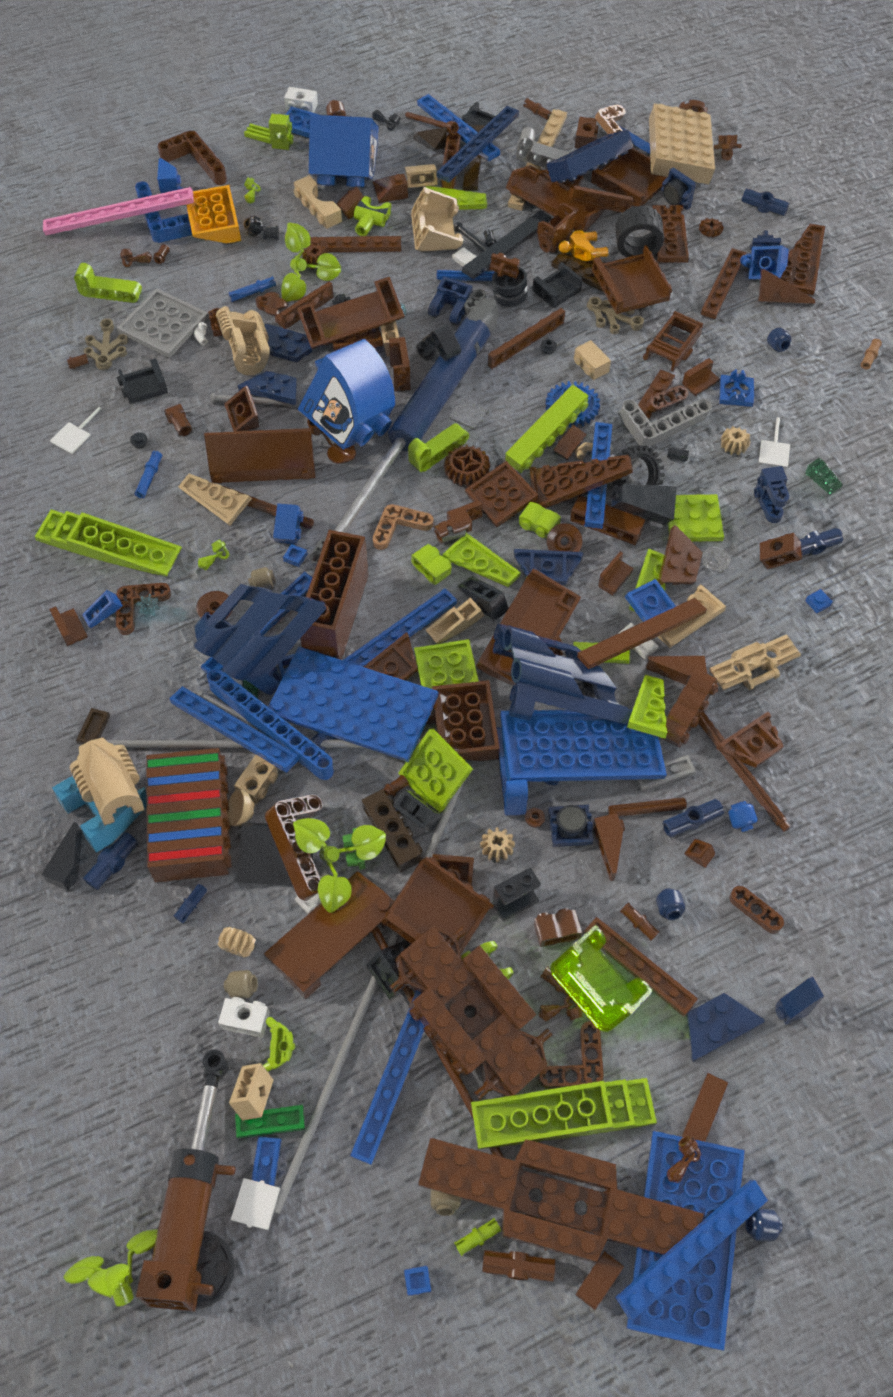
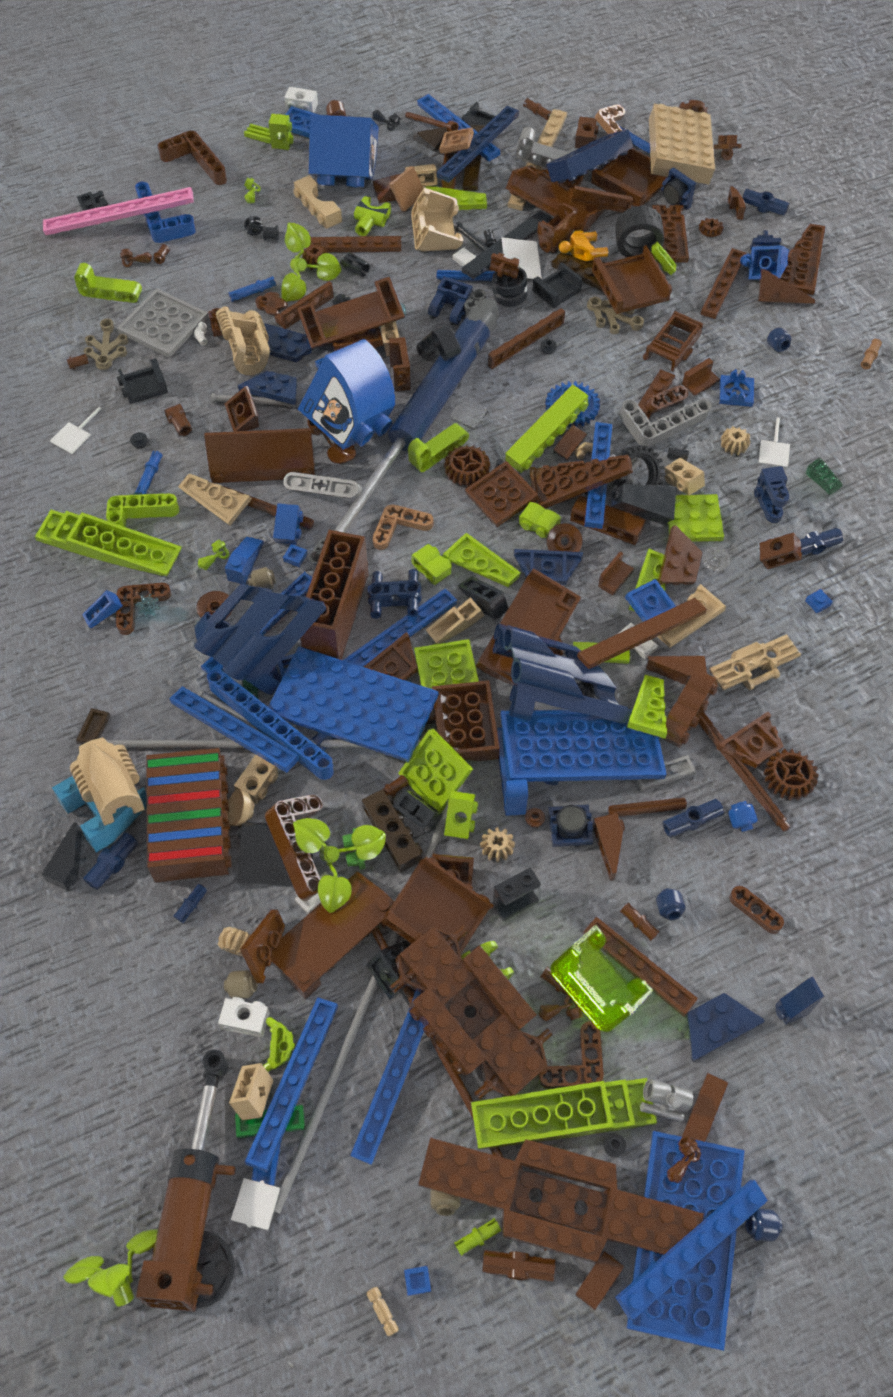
reddish brown panel [49,606,88,646] -> none
blue slope [157,158,183,194] -> none
light orange slope [186,185,242,244] -> none
reddish brown panel [336,186,364,219] -> none
reddish brown plate [434,500,482,543] -> none
reddish brown brick [534,908,582,947] -> none
tan brick [574,340,611,380] -> none
reddish brown slope [684,839,715,868] -> none
none -> black plate [77,191,109,211]
none -> lime beam [106,493,180,527]
none -> blue slope [225,537,264,584]
none -> reddish brown wing [240,909,285,984]
none -> blue plate [245,997,338,1172]
none -> light grey piece [283,472,362,499]
none -> black arm [340,251,370,277]
none -> dark blue piece [367,569,422,619]
none -> tan axle [367,1287,399,1336]
none -> medium nougat tile [389,166,423,211]
none -> medium nougat tile [439,127,474,154]
none -> lime brick [444,791,478,839]
none -> white sticker [502,238,542,279]
none -> black plate [603,1133,626,1157]
none -> light grey pin [640,1079,693,1122]
none -> lime plate [652,241,676,275]
none -> tan brick [664,458,705,495]
none -> reddish brown slope [727,186,746,220]
none -> reddish brown gear [764,748,819,801]

